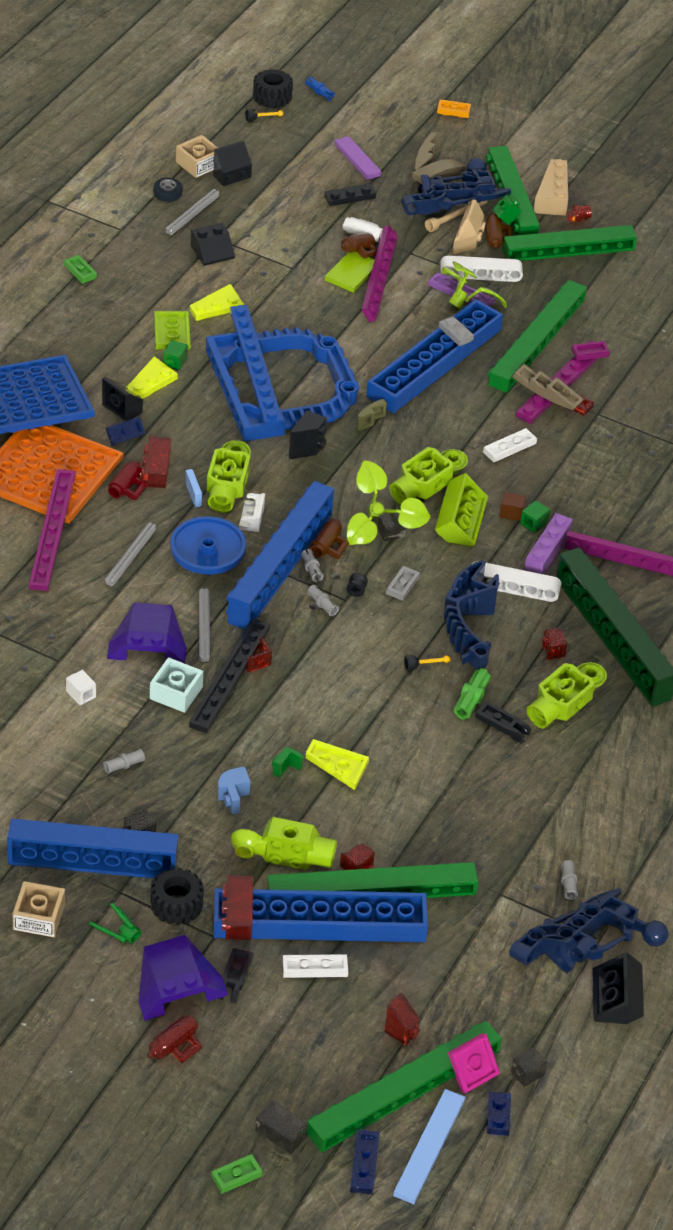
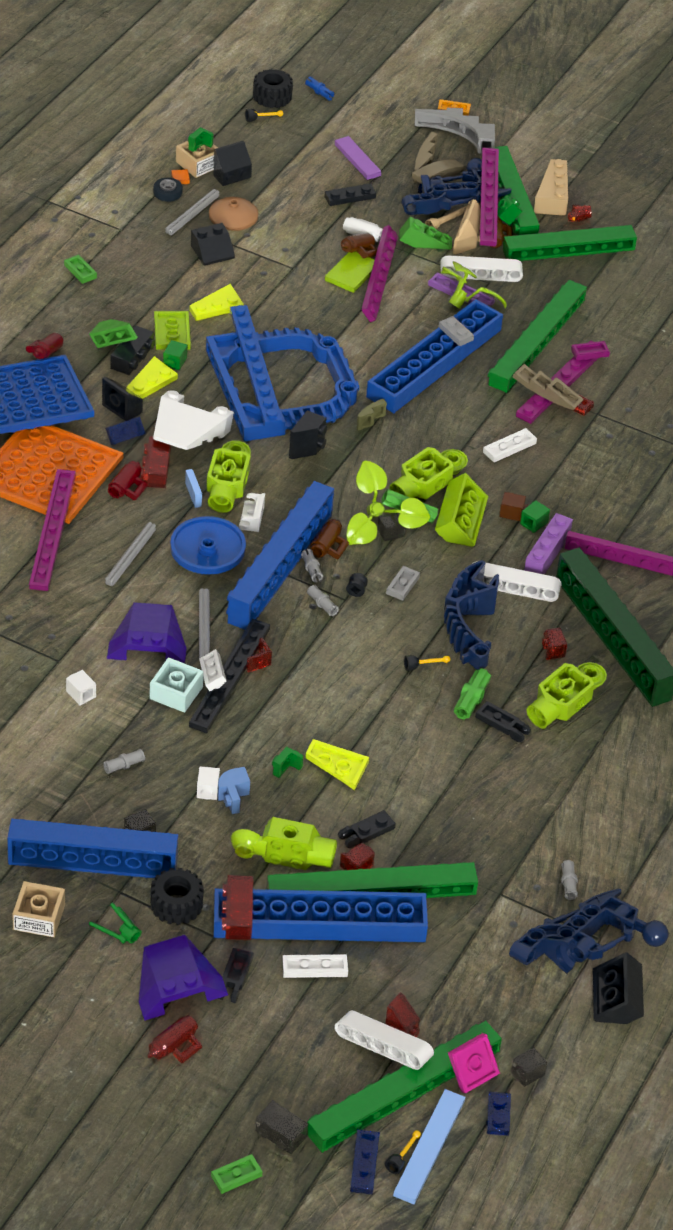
none -> dark red piece [26,333,63,359]
none -> bright green slope [89,319,138,348]
none -> black brick [110,325,155,375]
none -> white wedge [153,391,234,450]
none -> orange tile [171,169,190,184]
none -> green bracket [188,127,214,152]
none -> white brick [197,767,220,800]
none -> white plate [199,649,227,691]
none -> medium nougat dish [209,197,258,231]
none -> white beam [335,1010,434,1070]
none -> black hinge [337,810,396,848]
none -> bright green piece [381,489,438,523]
none -> black hinge [385,1130,421,1174]
none -> bright green slope [399,217,452,250]
none -> light grey arch [415,108,495,153]
none -> magenta plate [479,148,499,246]

